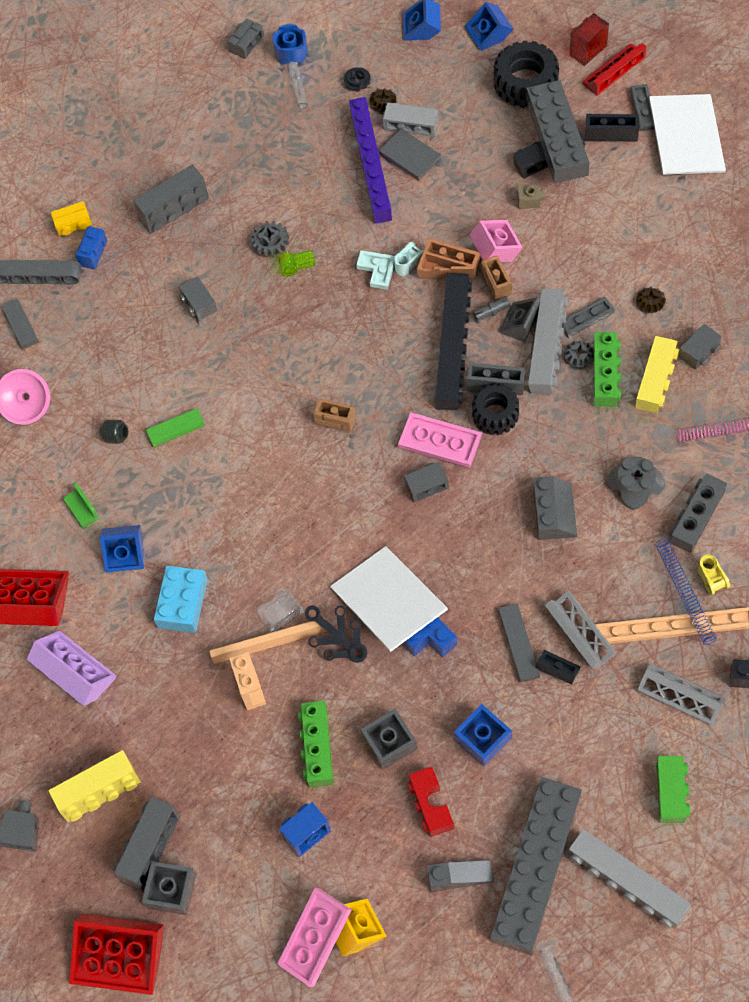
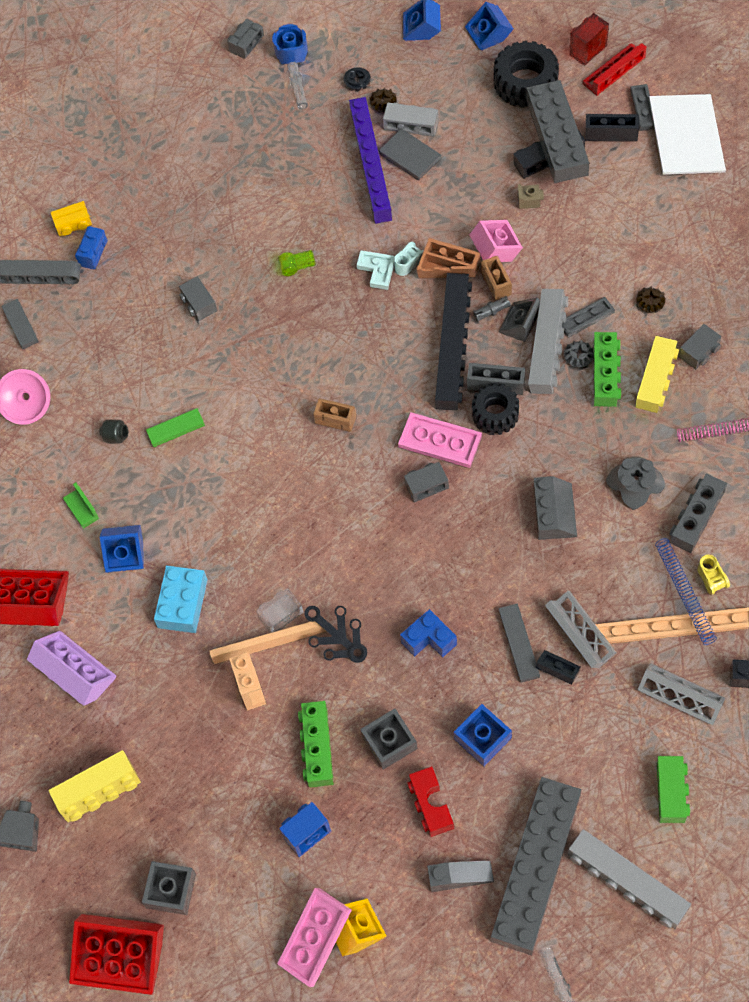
dark grey brick [114,796,180,892] -> none
dark grey brick [133,164,209,234] -> none
dark grey gear [250,221,289,257] -> none
white piece [330,546,448,652] -> none

